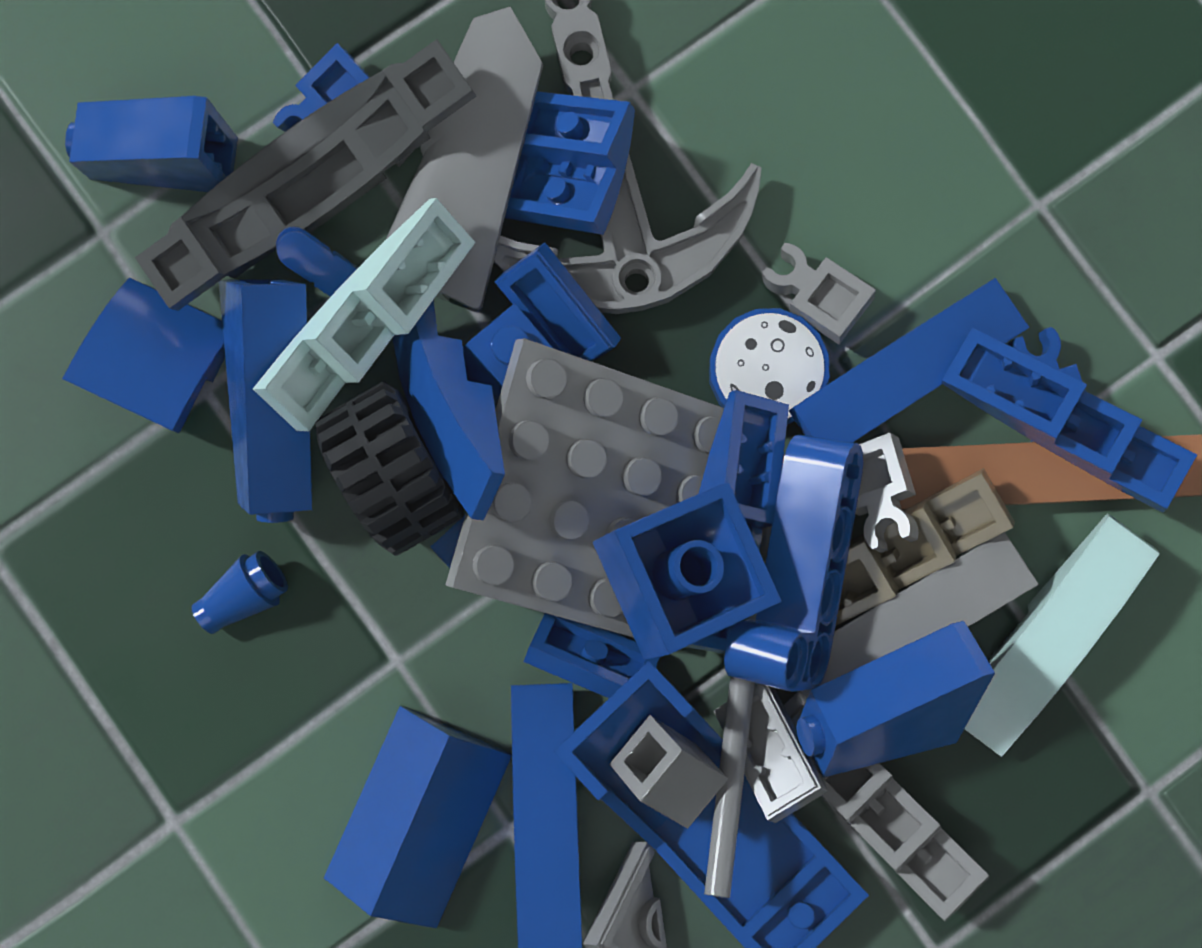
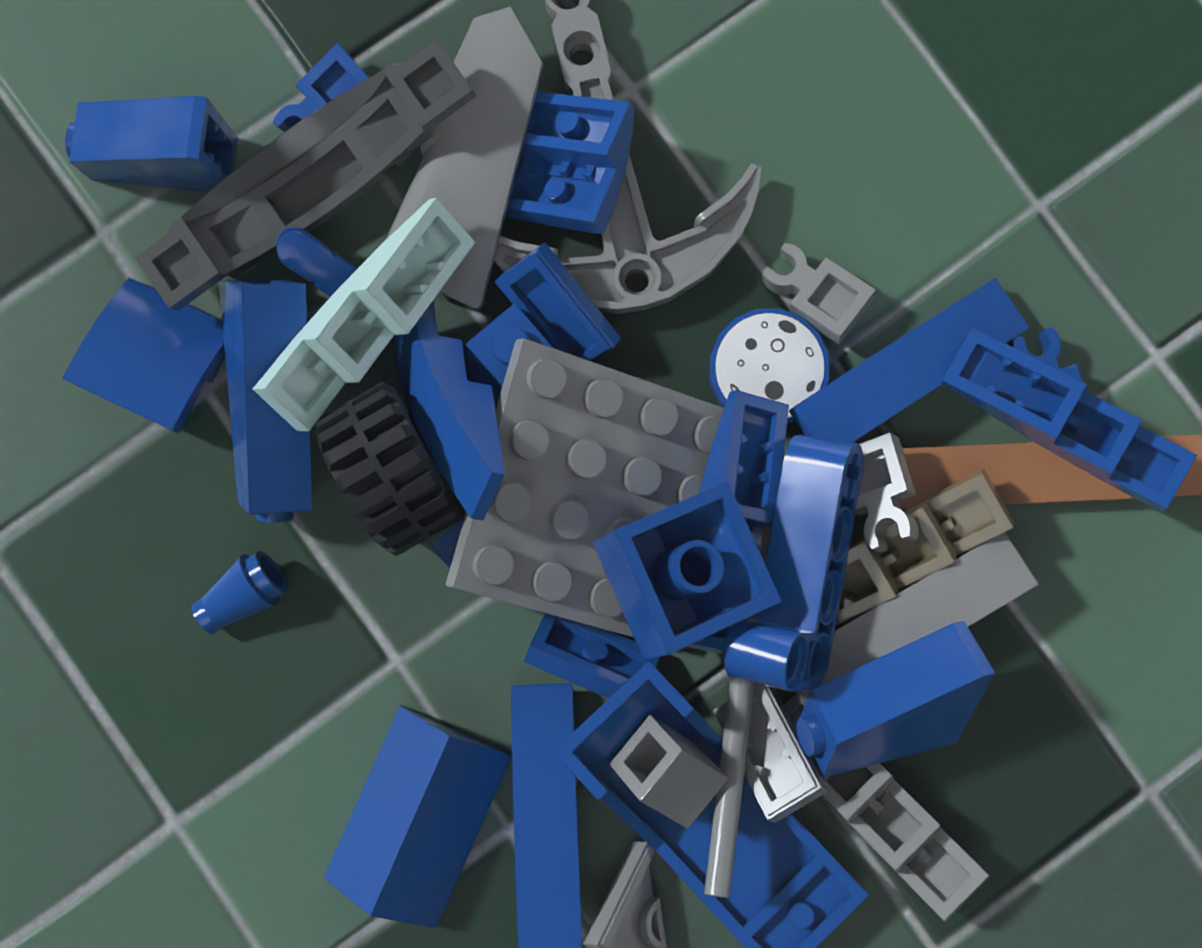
light aqua slope [965,513,1160,757] -> none

